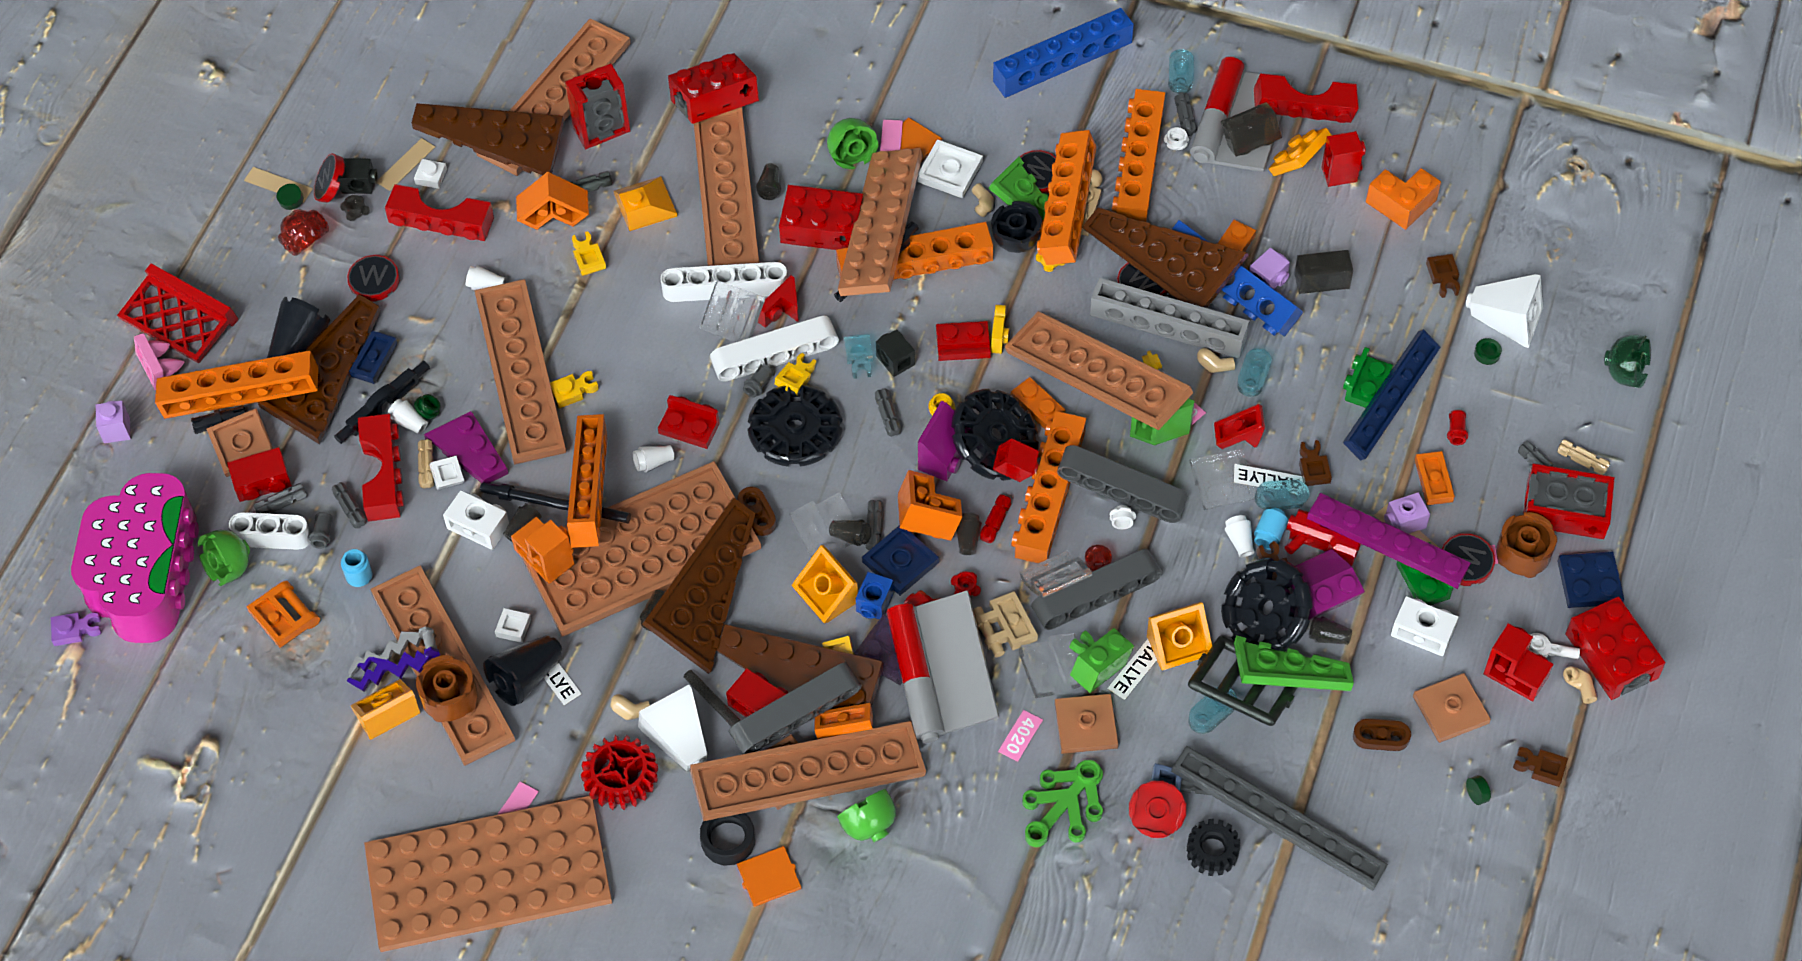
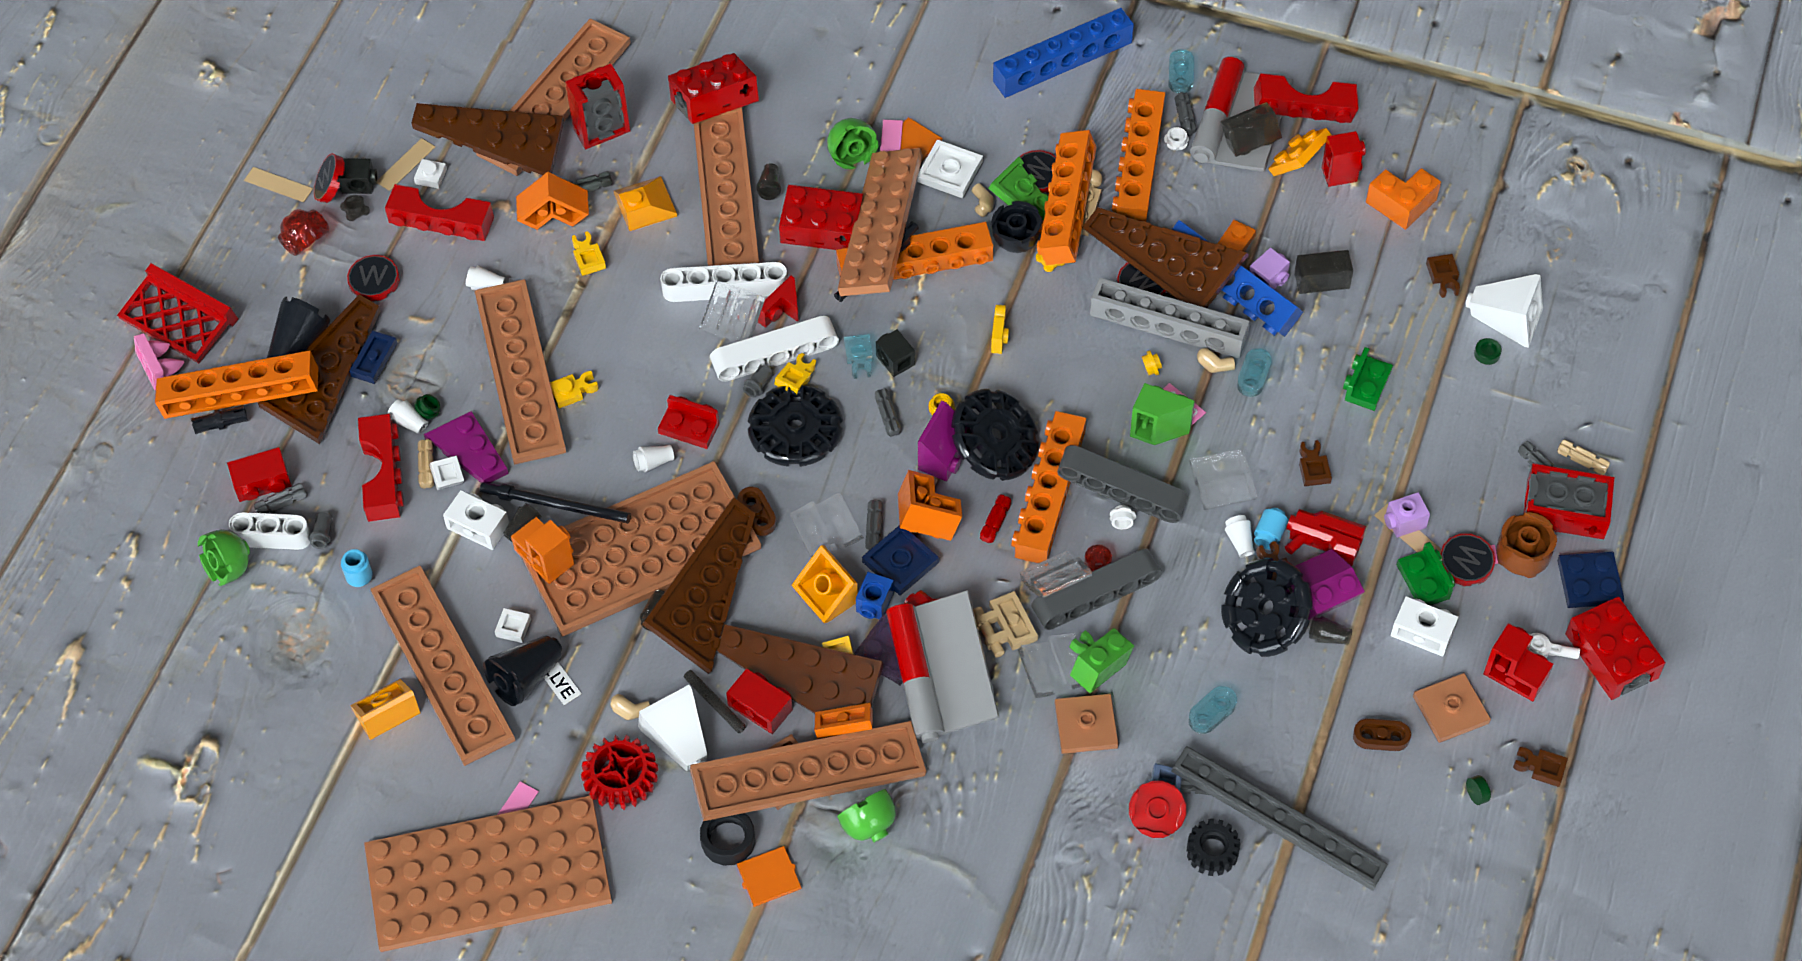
medium lavender plate [51,613,101,646] -> none
dark pink brick [71,473,199,643] -> none
lavender brick [96,401,131,444] -> none
nougat plate [207,408,273,477] -> none
orange plate [246,581,320,648] -> none
dark green tile [276,184,304,210] -> none
dark grey axle [332,482,367,529] -> none
black piece [334,360,430,444] -> none
piece [347,626,440,692] -> none
dark orange brick [416,655,477,722] -> none
orange brick [567,414,608,548] -> none
dark grey beam [728,662,862,754] -> none
clear smoke cone [829,519,871,546] -> none
red plate [936,321,991,361] -> none
red plate [951,571,981,596] -> none
clear smoke cone [956,513,982,555] -> none
red brick [993,438,1039,482] -> none
bright pink sticker [998,710,1043,762] -> none
nougat plate [1004,311,1193,430] -> none
orange plate [1010,377,1066,429] -> none
bright green plant [1022,760,1103,847] -> none
white sticker [1107,639,1157,700] -> none
light orange slope [1147,602,1212,670] -> none
pearl dark grey bar [1188,636,1298,726] -> none
red slope [1214,404,1265,449] -> none
white sticker [1234,464,1304,495] -> none
bright green wing [1234,635,1354,691] -> none
clear light blue plate [1254,480,1309,510] -> none
magenta plate [1307,493,1471,589] -> none
dark blue tile [1343,329,1441,461] -> none
orange plate [1415,451,1455,505] -> none
red pin [1447,410,1468,446] -> none
tan arm [1563,666,1597,704] -> none
clear green cylinder [1604,335,1651,388] -> none

